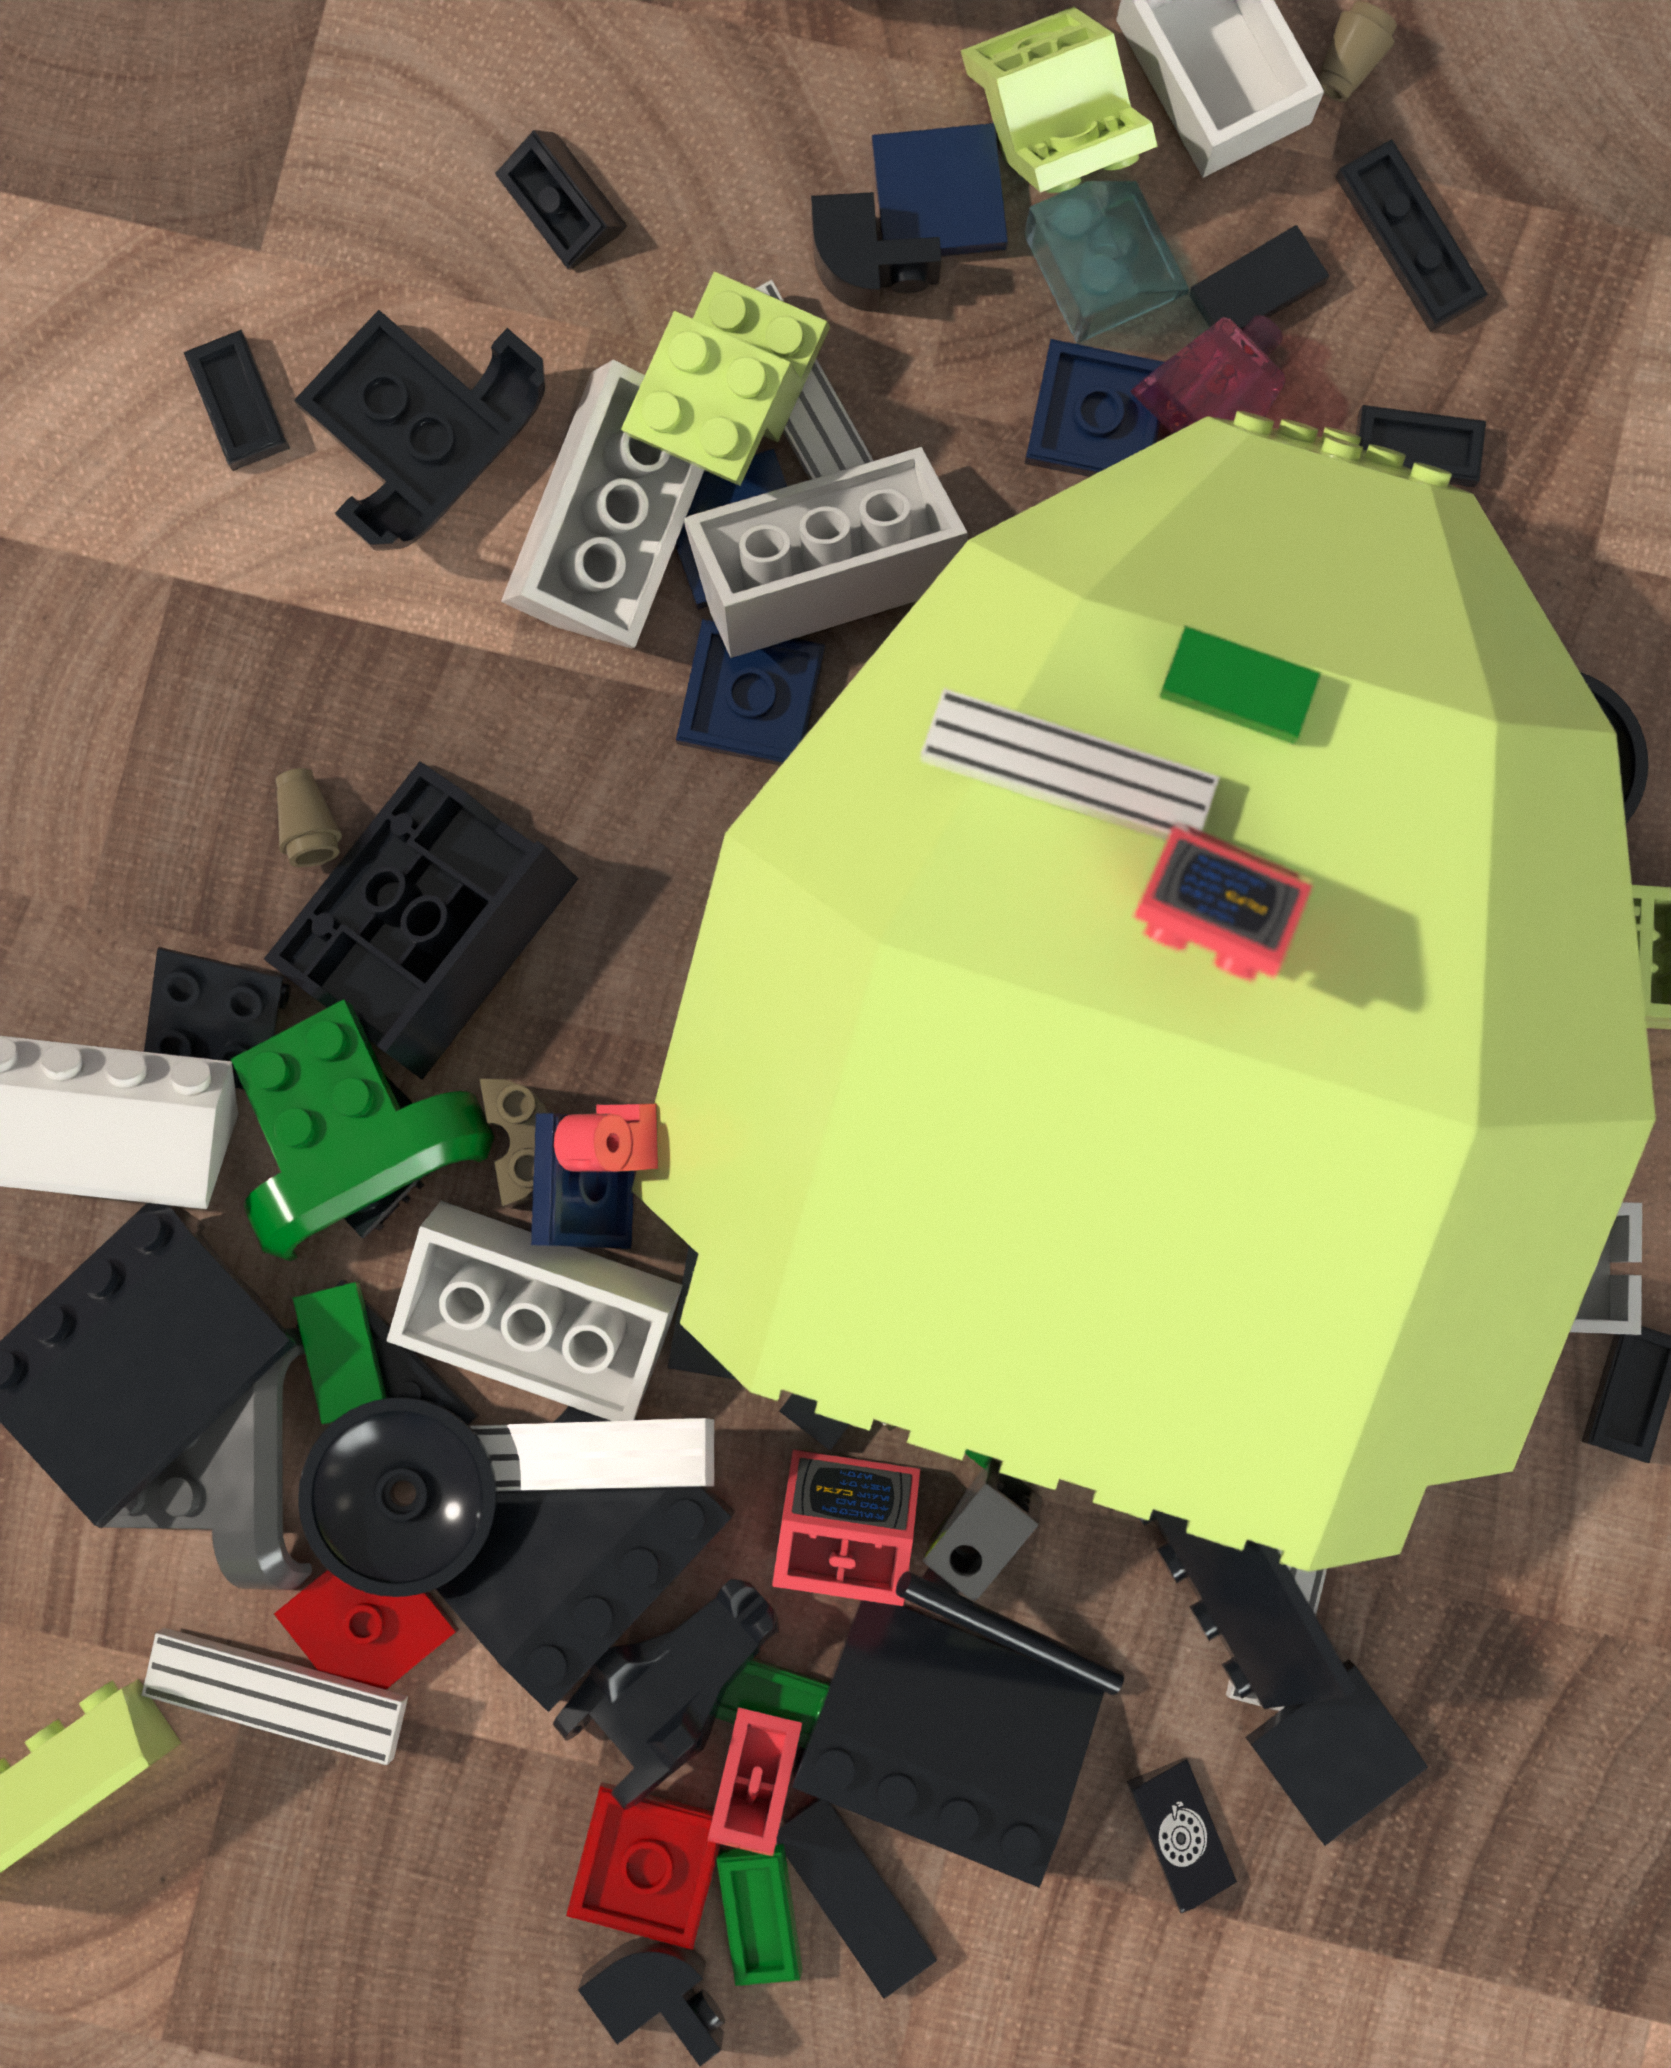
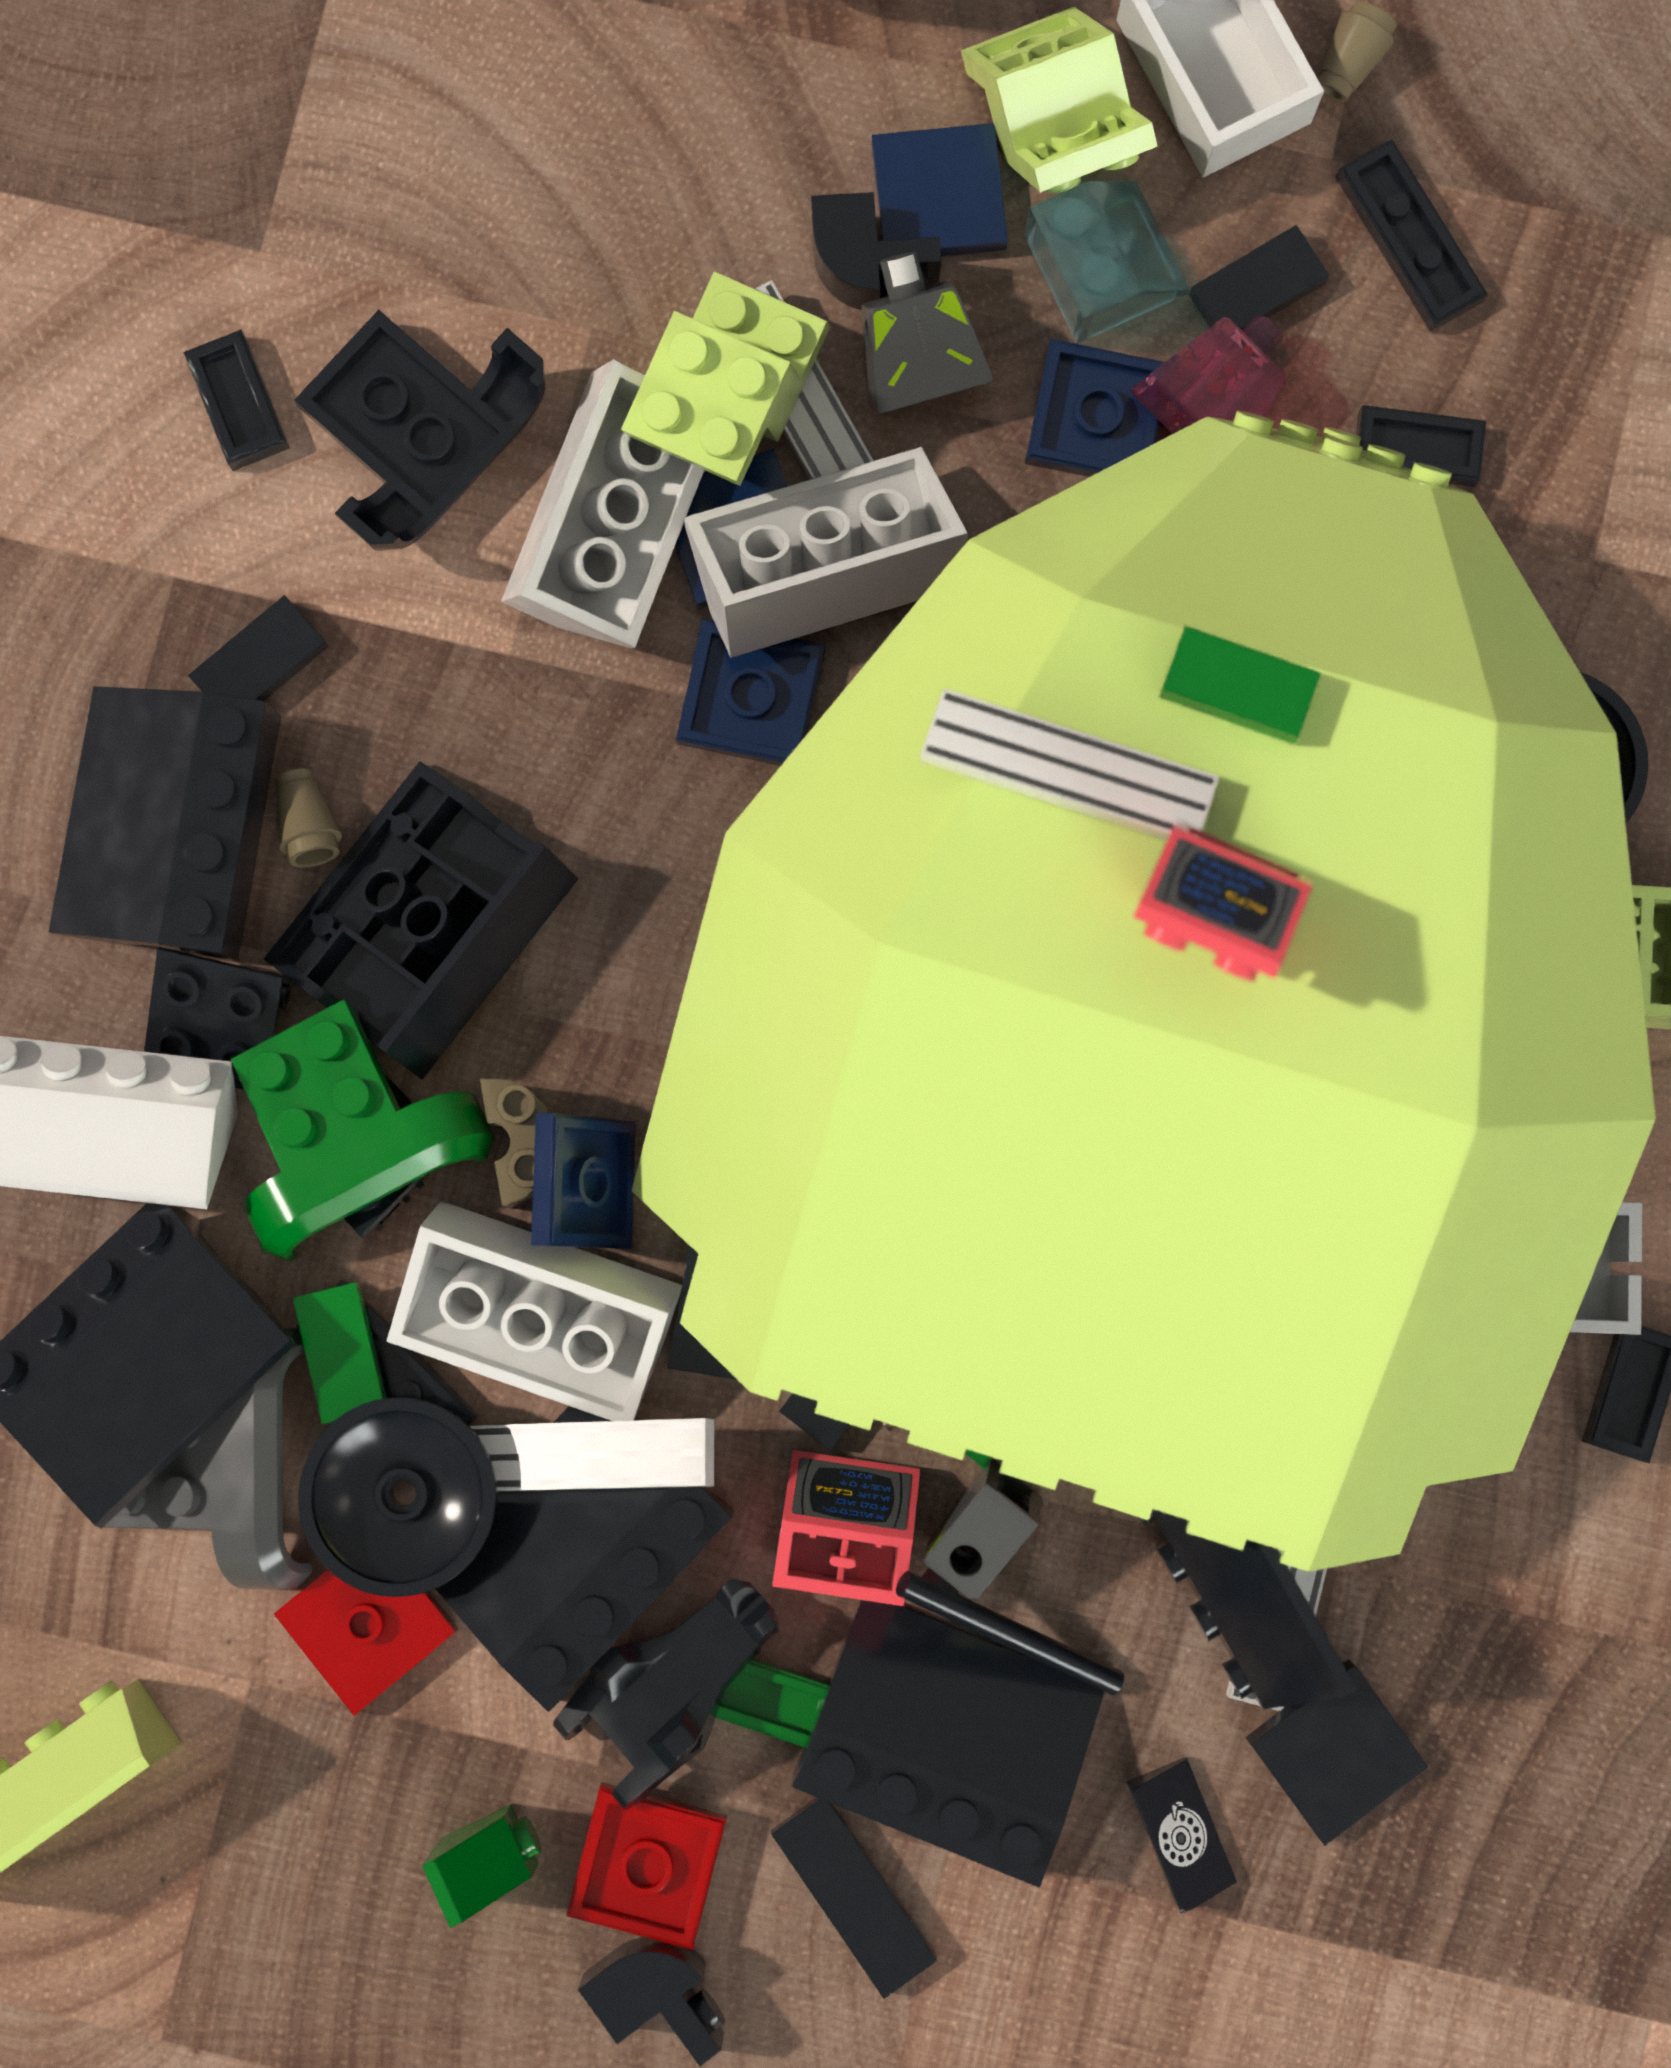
white tile [142,1628,408,1765] -> none
black slope [495,130,627,269] -> none
coral leg [554,1104,658,1172] -> none
coral slope [707,1708,802,1856] -> none
green tile [717,1844,803,1986] -> none
none -> black piece [48,686,281,962]
none -> black tile [188,595,329,701]
none -> green slope [422,1804,542,1928]
none -> dark grey torso [861,251,994,414]

